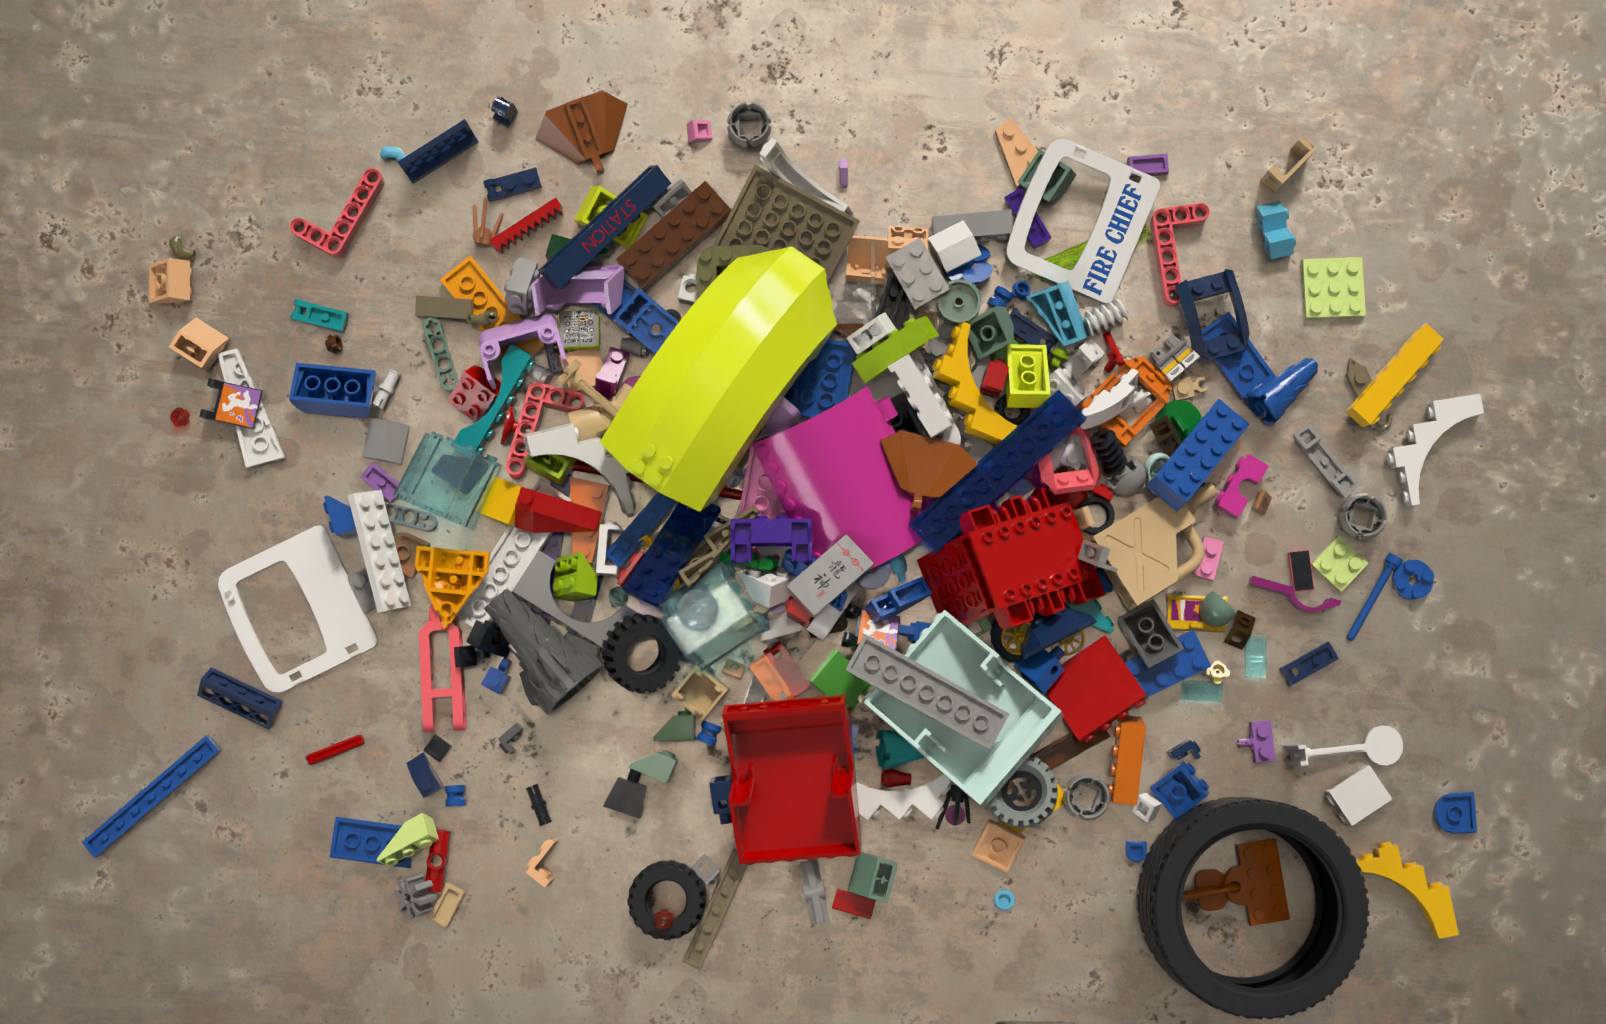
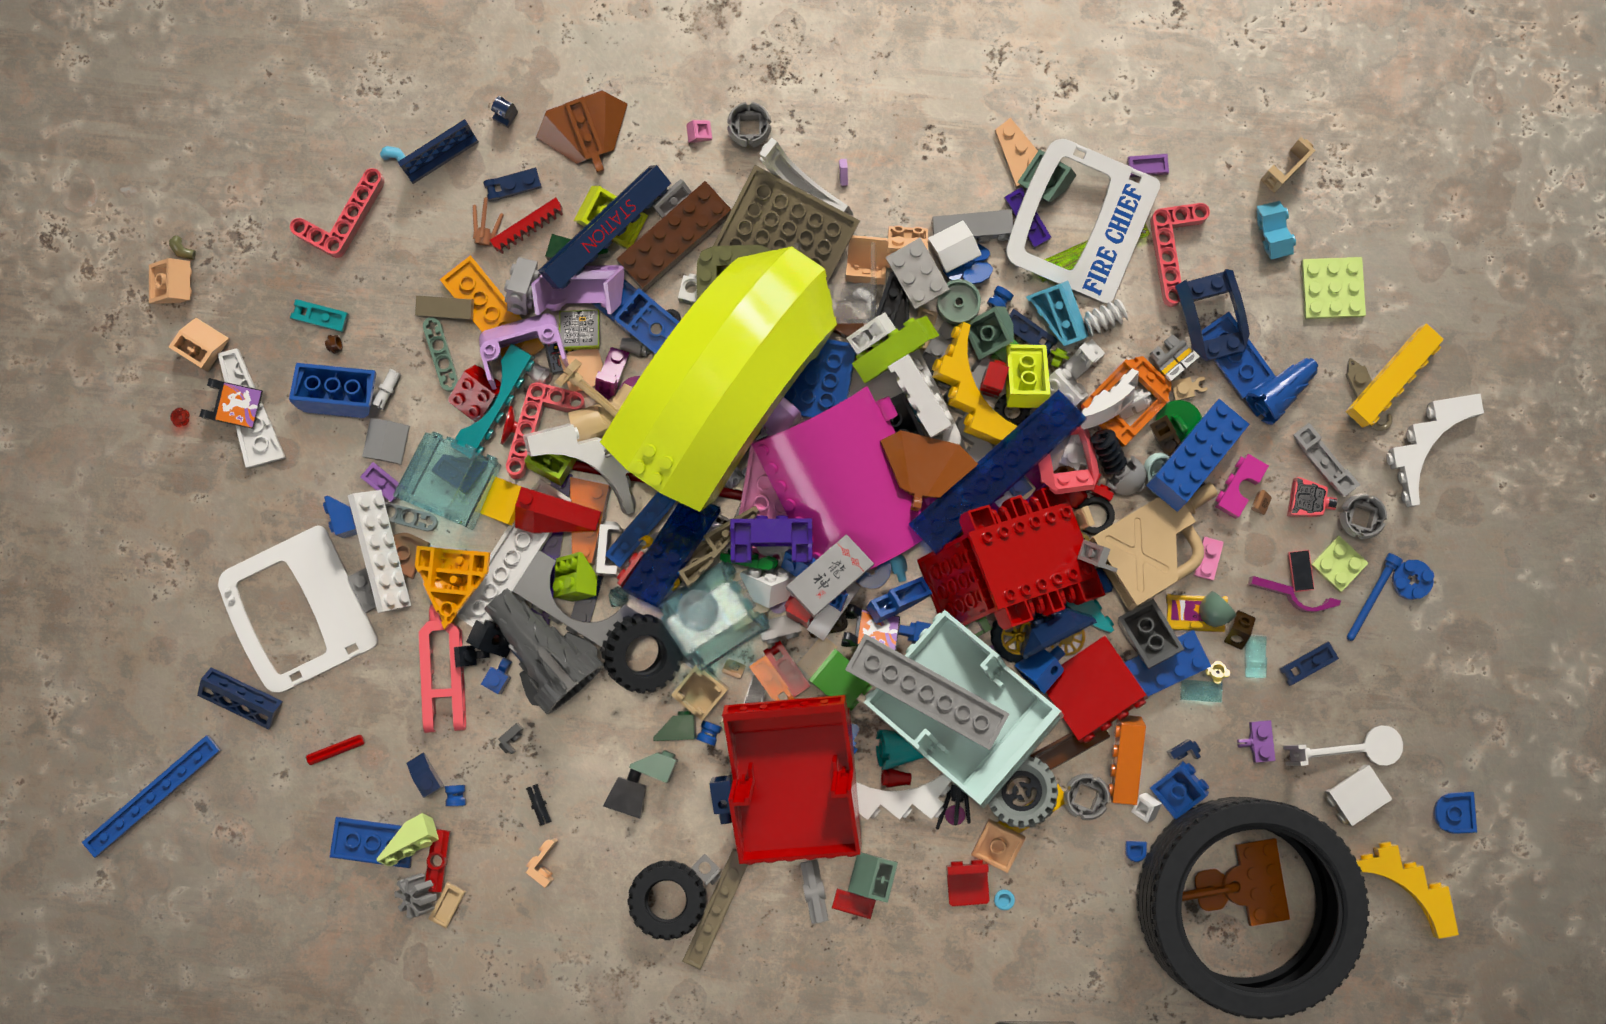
black tile [423,734,452,762] -> none
olive arm [467,310,498,326] -> none
clear red plate [654,909,674,929] -> none
blue plate [1012,281,1031,300] -> none
red hose [1103,331,1125,372] -> none
none -> red bracket [946,859,990,906]
none -> torso [1287,477,1337,517]

